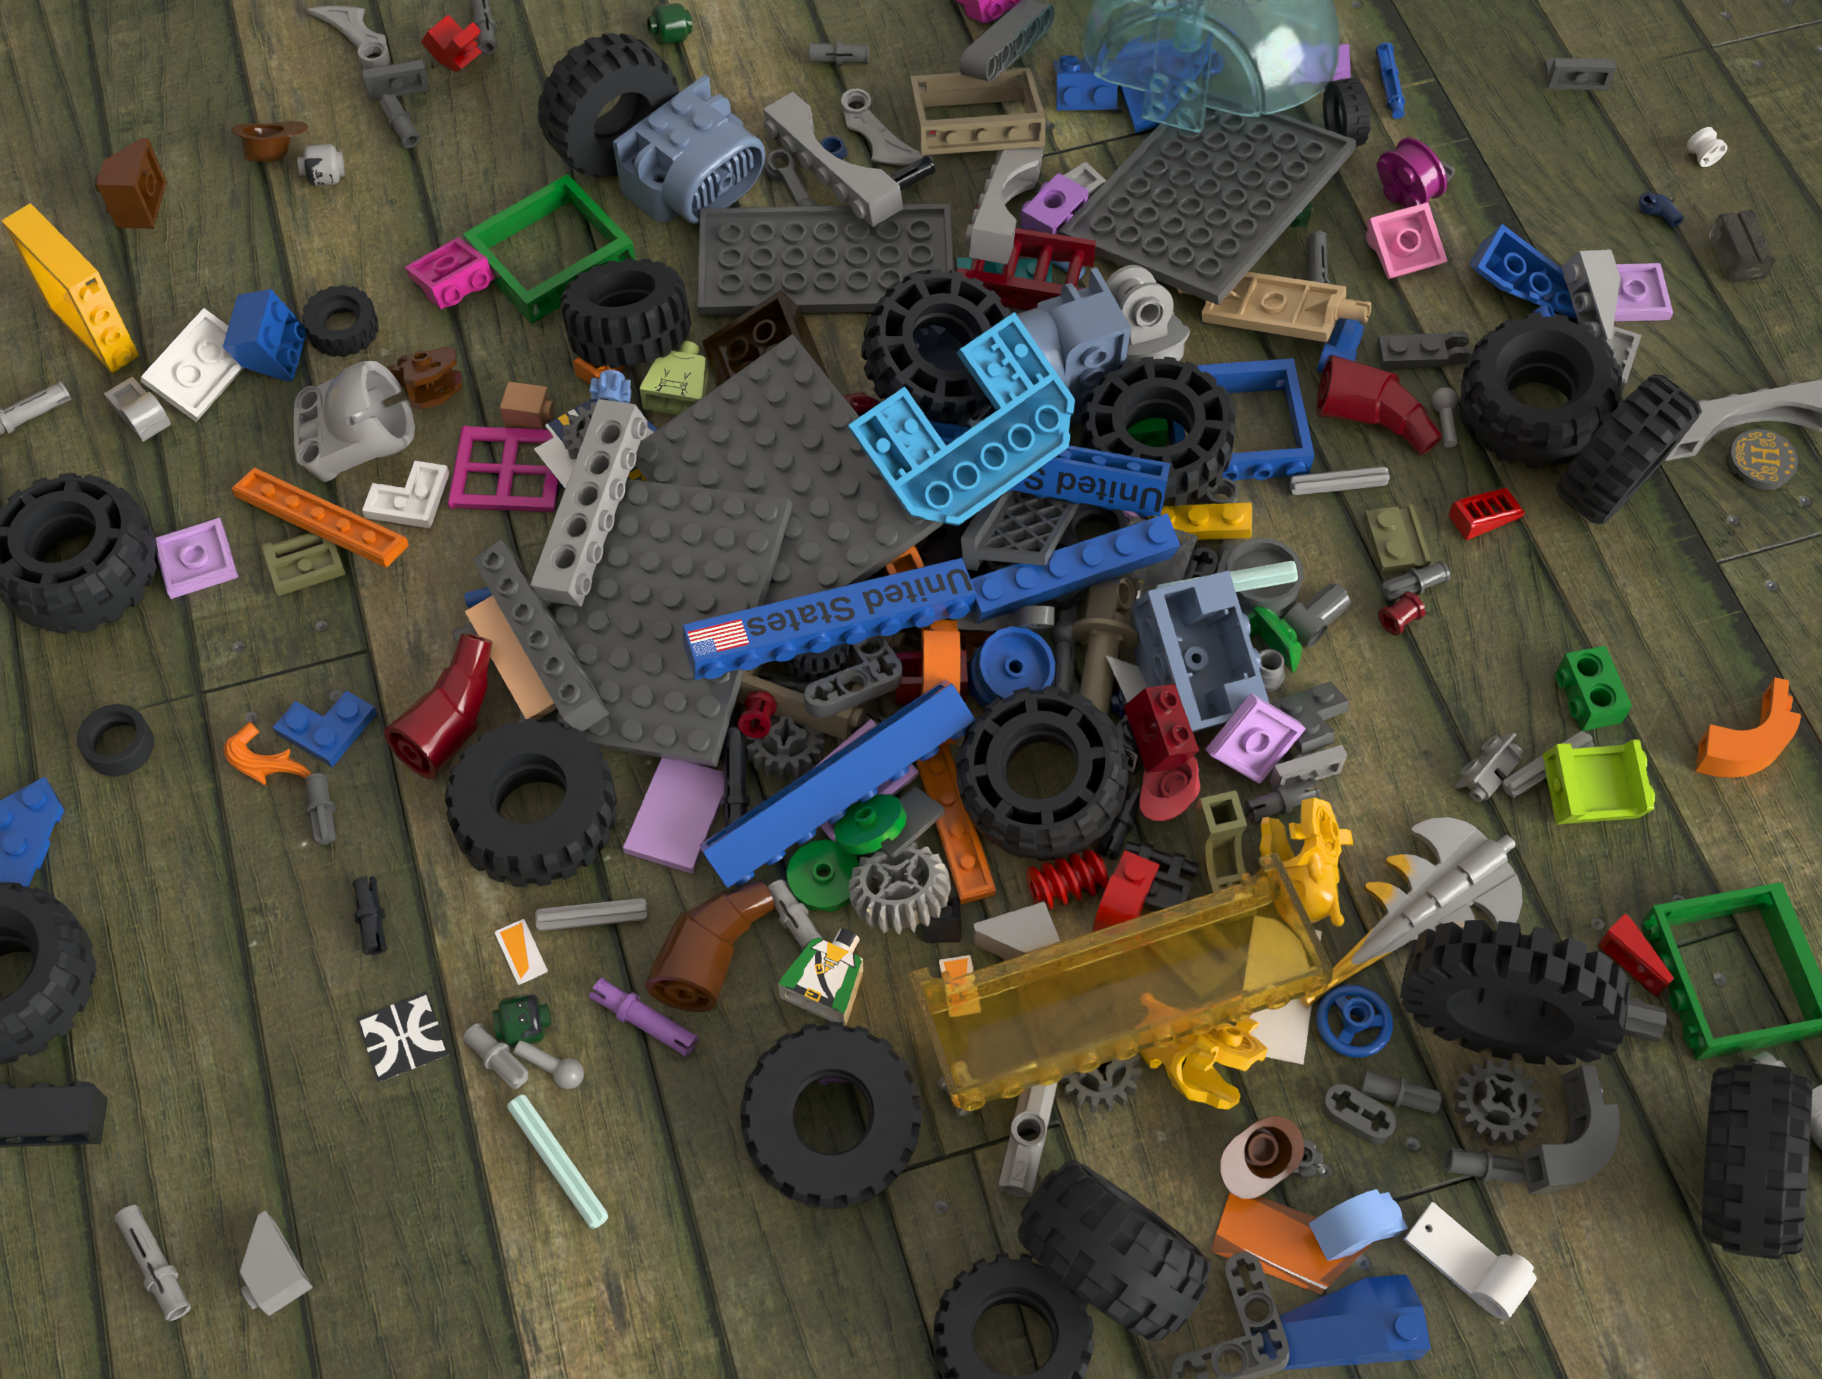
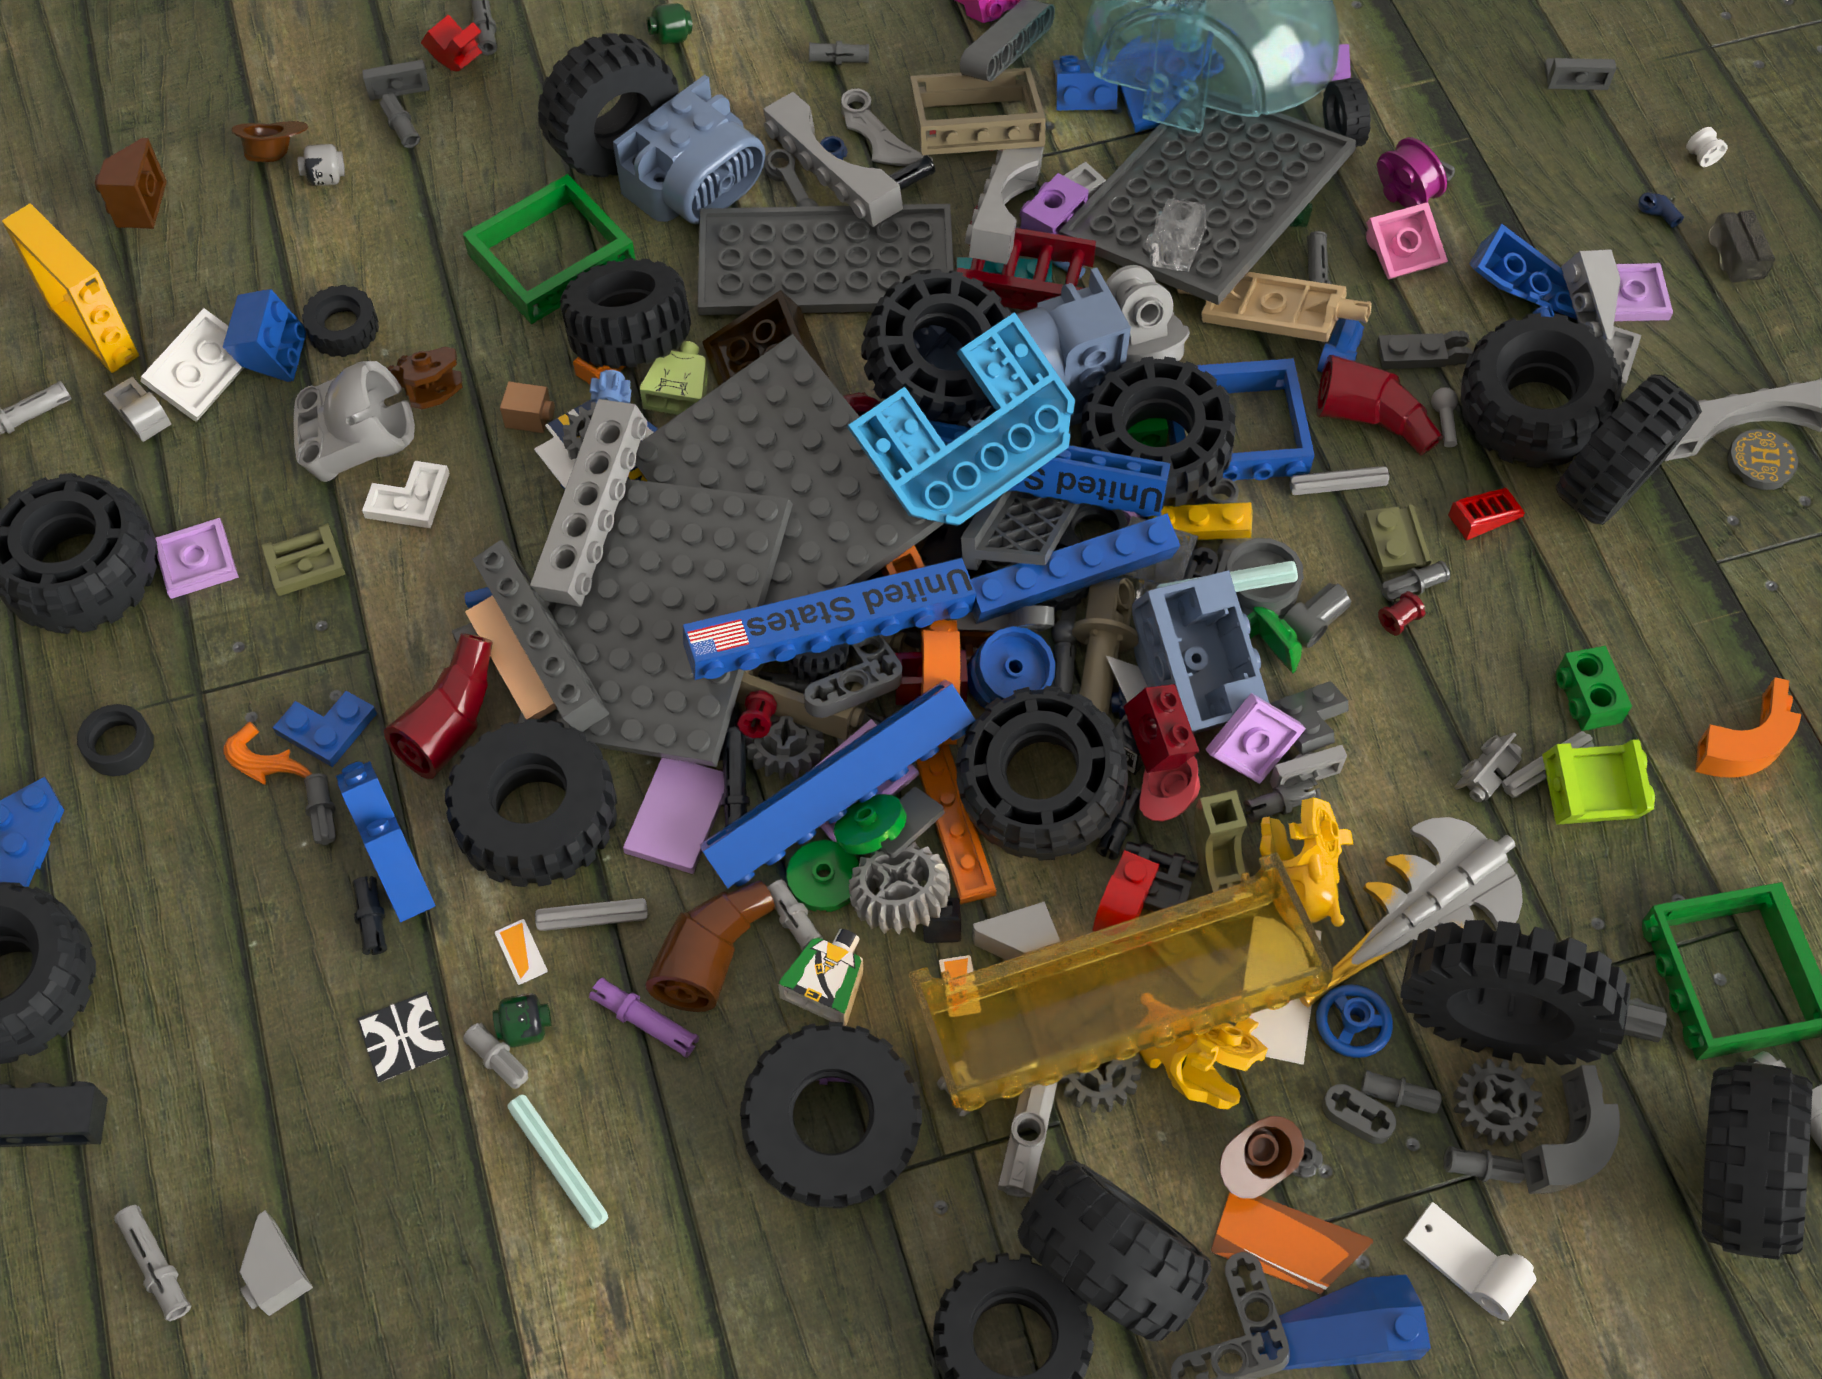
orange tile [231,467,409,568] -> none
light grey piece [306,5,390,69] -> none
dark pink plate [404,237,495,309] -> none
dark pink window [448,425,560,512] -> none
light grey bar [513,1041,584,1089] -> none
red piece [1026,849,1109,910] -> none
light grey piece [1259,649,1285,692] -> none
light blue brick [1309,1189,1408,1261] -> none
blue piece [1375,42,1405,119] -> none
red slope [1598,914,1674,997] -> none
none -> arch [336,761,436,922]
none -> clear brick [1146,198,1207,272]

